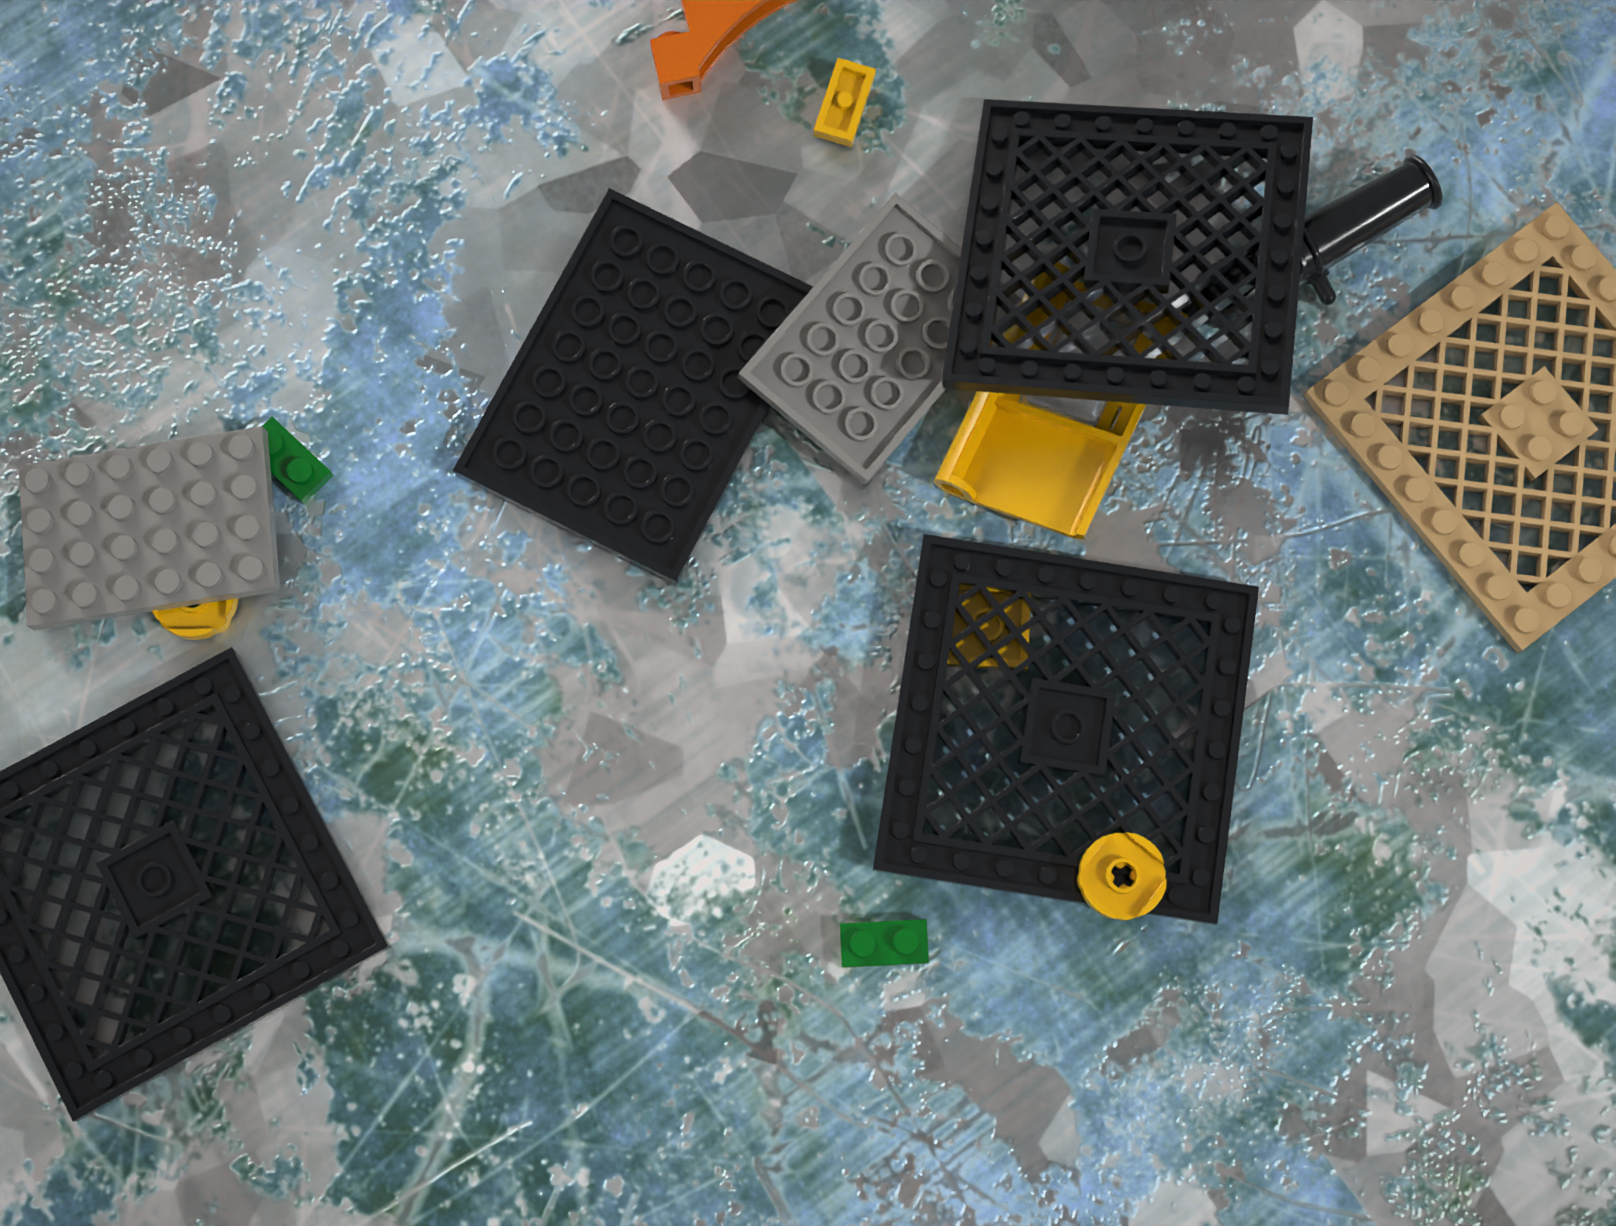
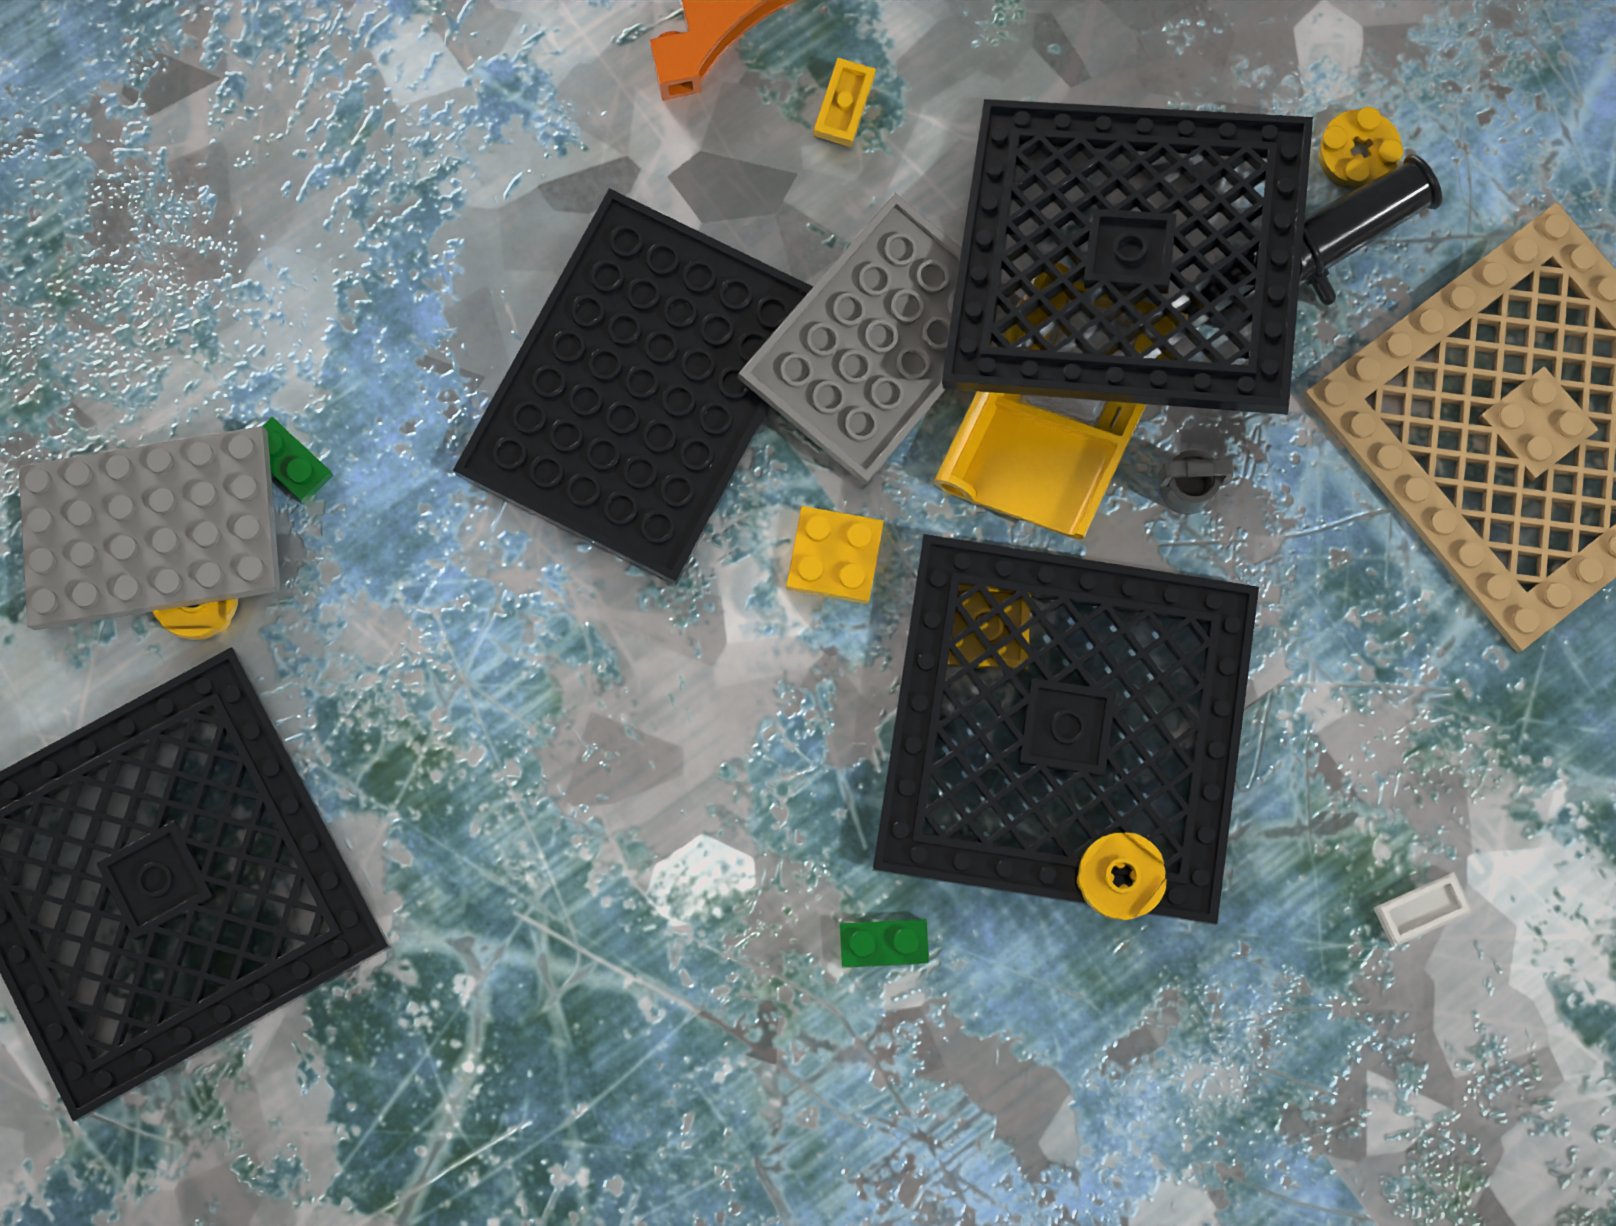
none -> yellow plate [786,506,884,605]
none -> dark grey piece [1158,450,1233,515]
none -> yellow plate [1318,107,1403,188]
none -> white tile [1373,872,1473,947]

